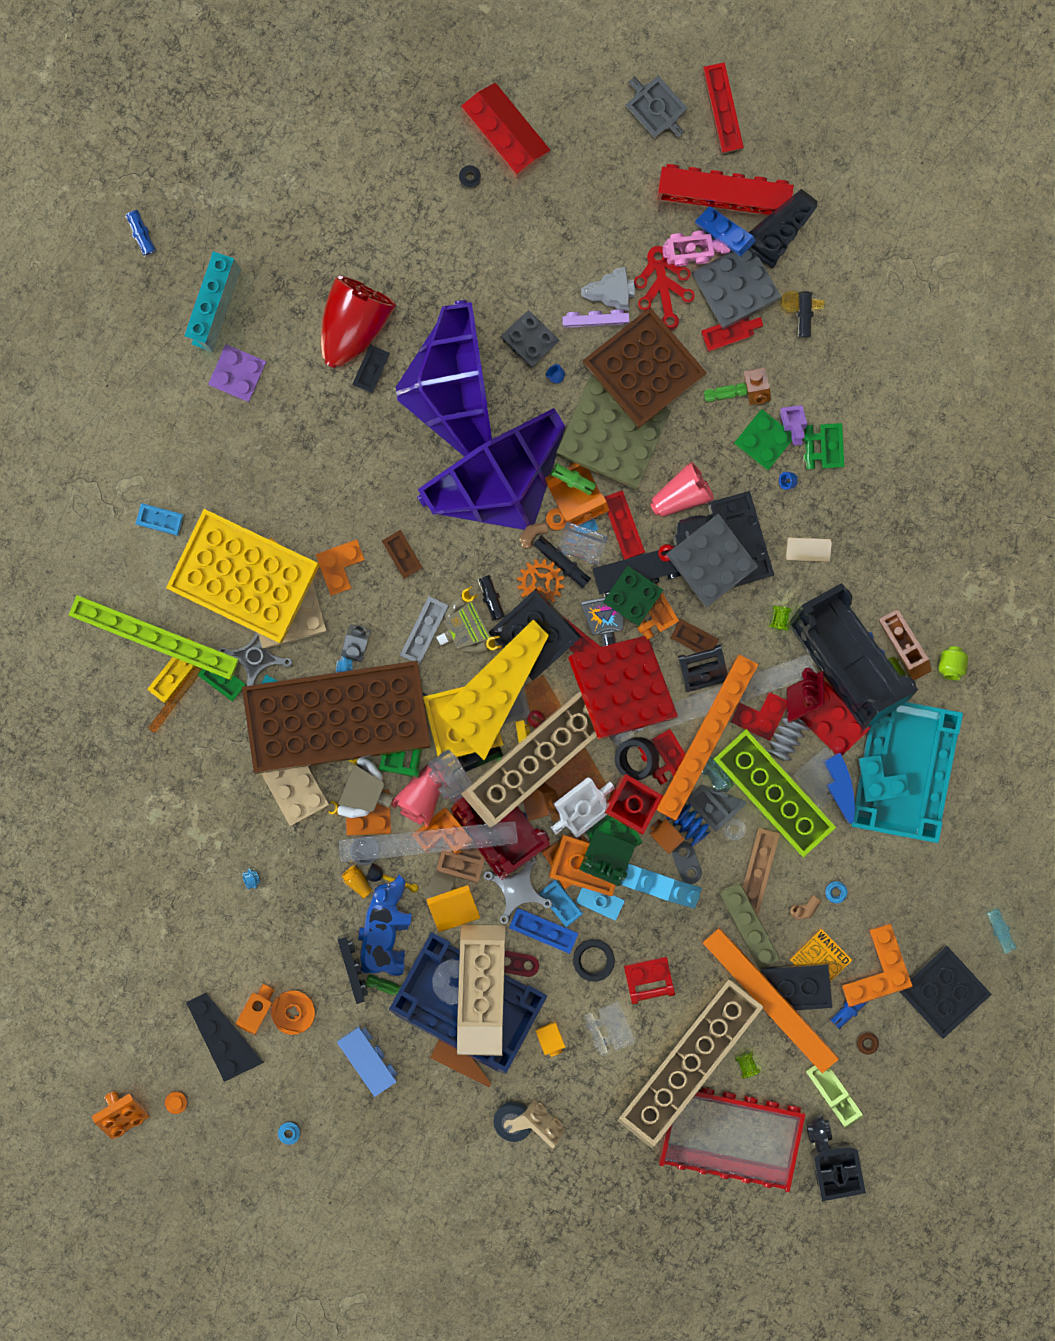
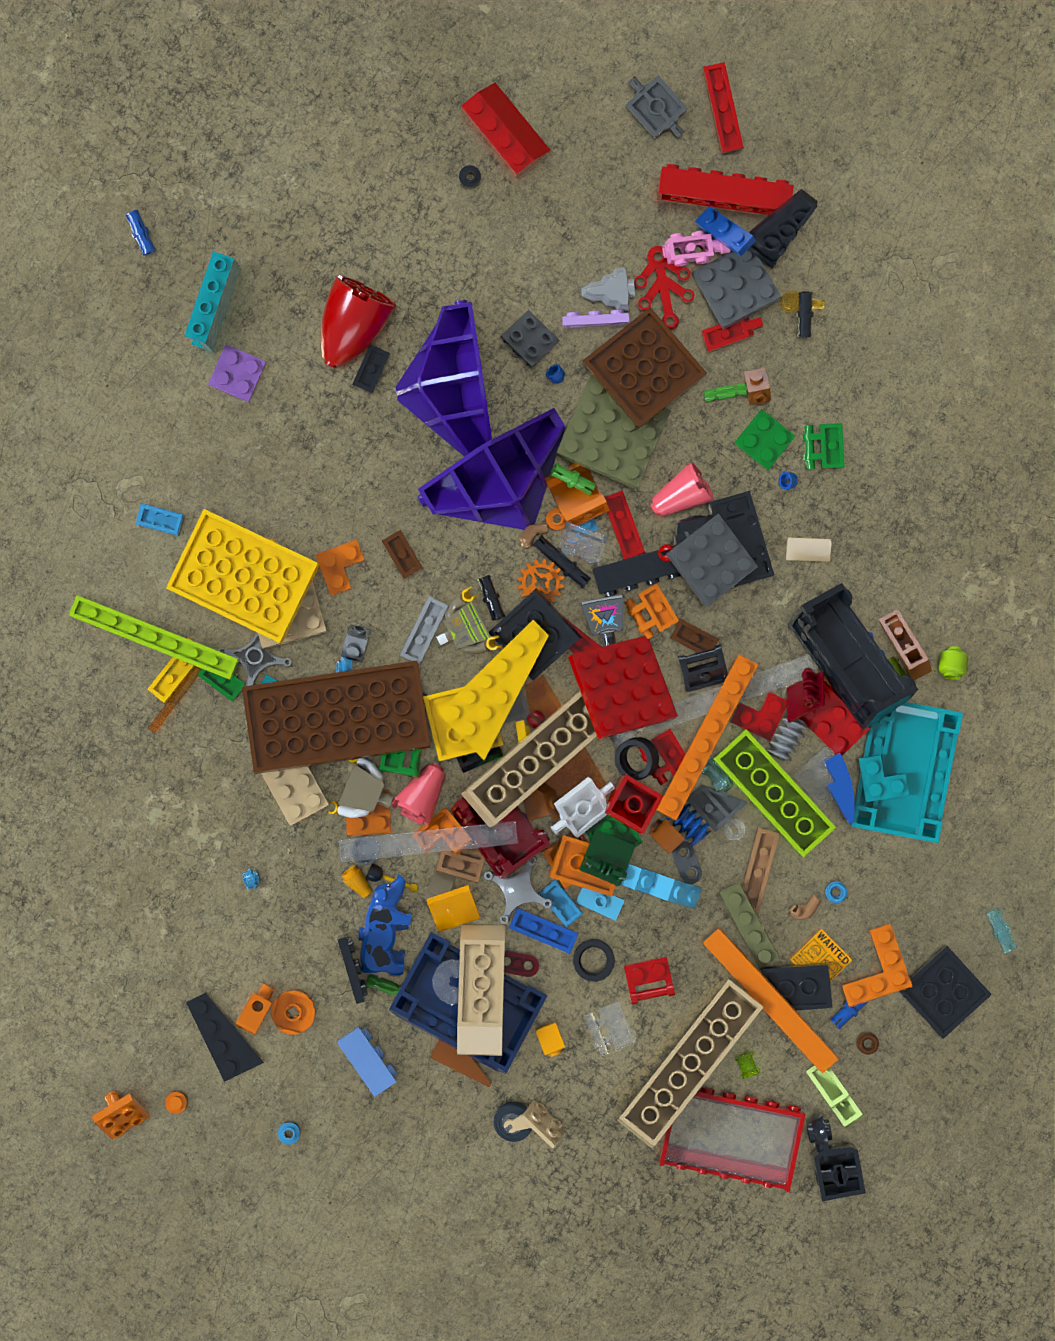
clear brick [428,749,472,803] -> none
dark green hinge [603,566,664,626] -> none
clear neon green bush [769,605,792,631] -> none
medium lavender plate [780,405,807,446] -> none

